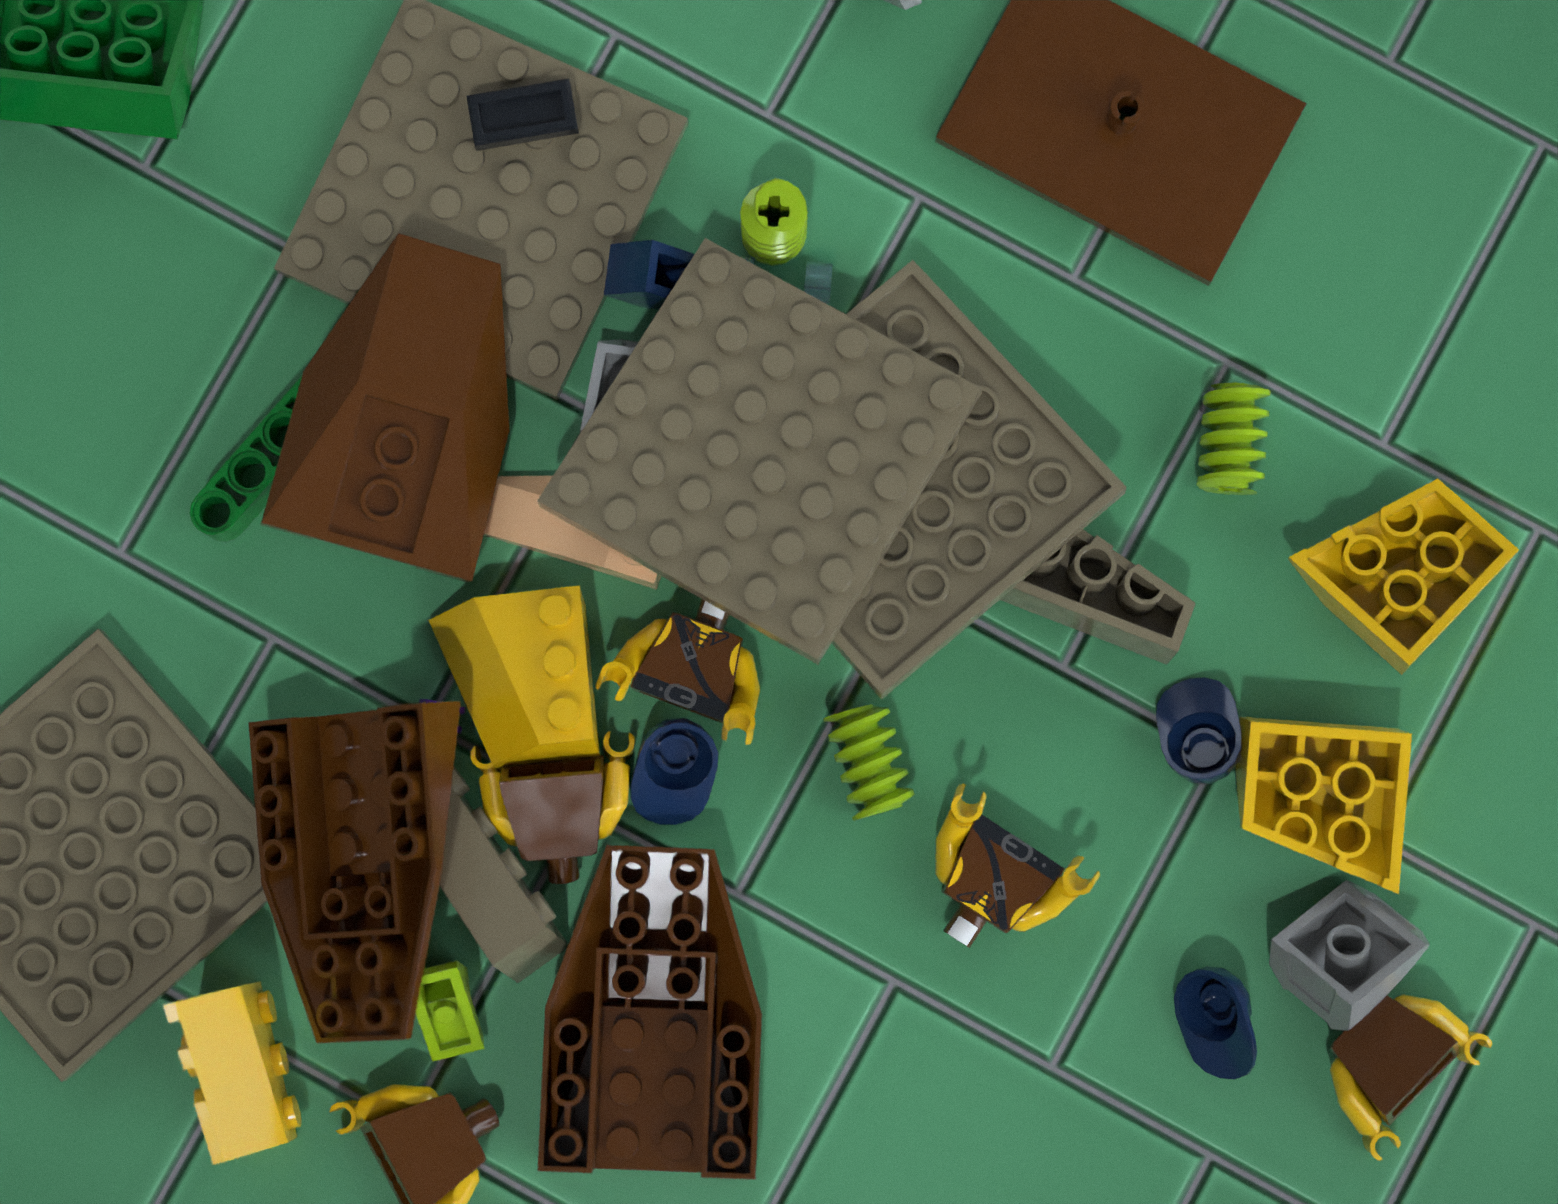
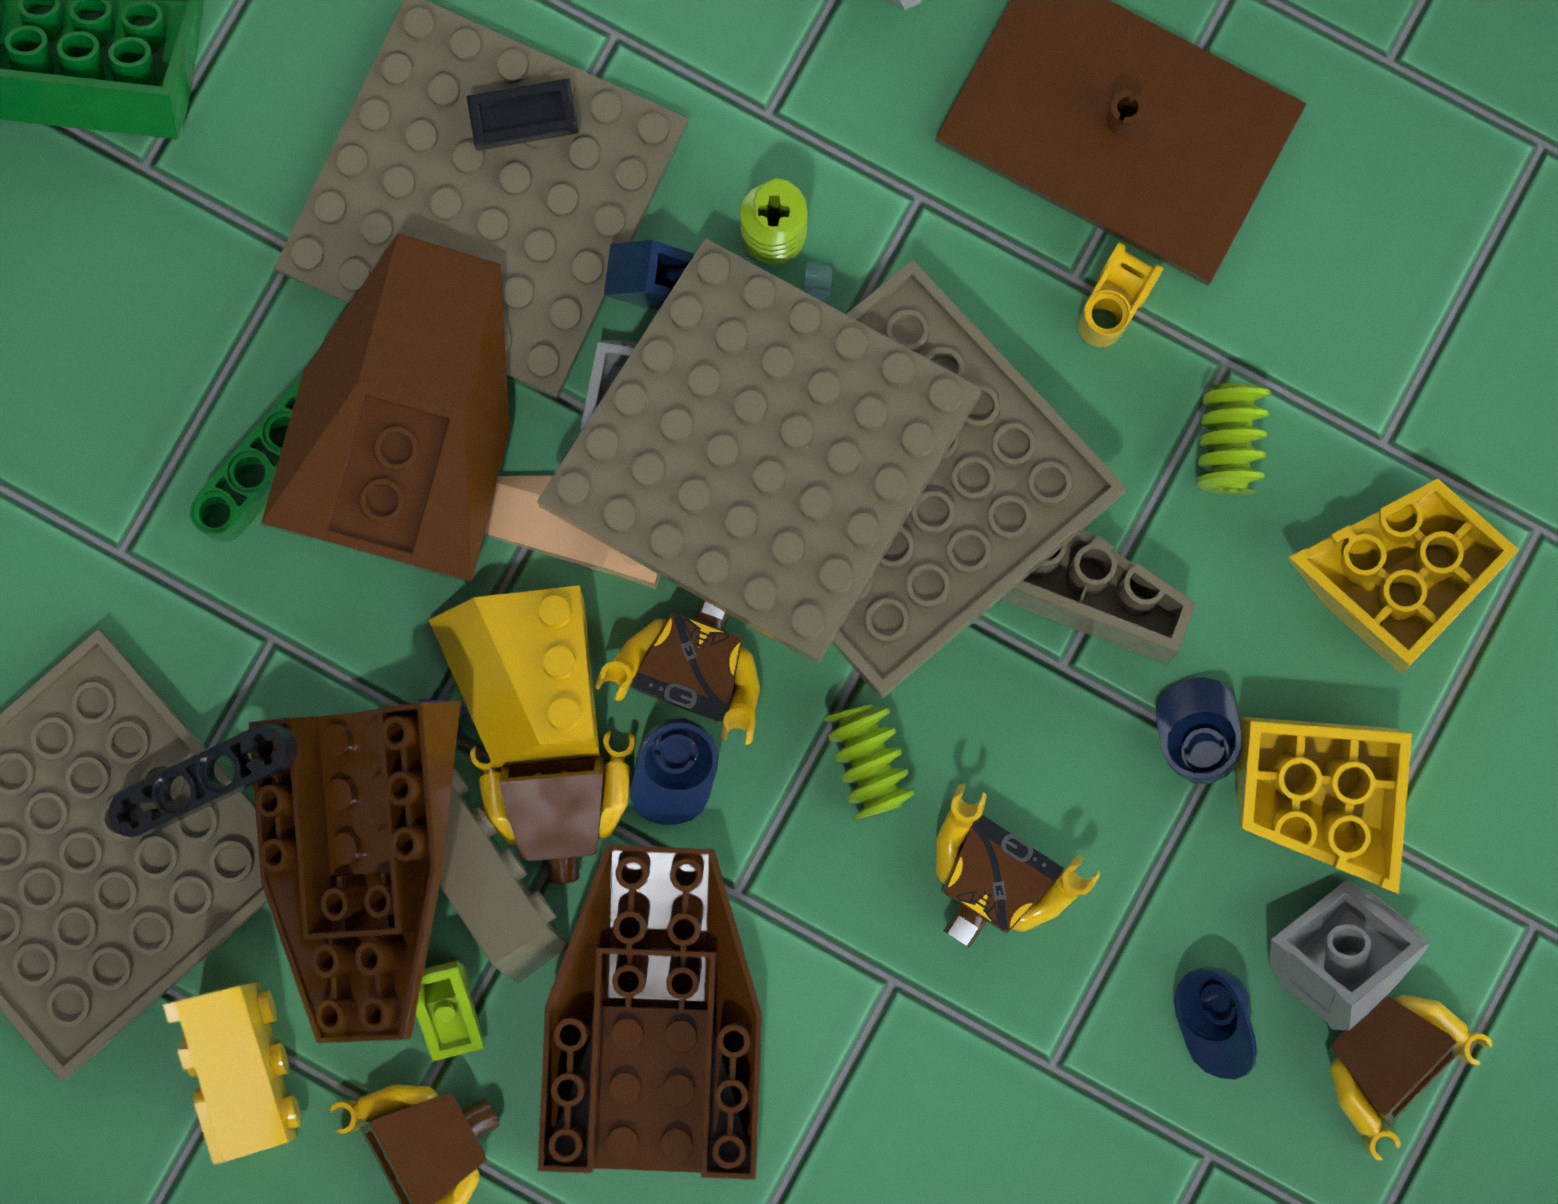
none -> black beam [108,724,298,837]
none -> yellow piece [1078,242,1164,348]

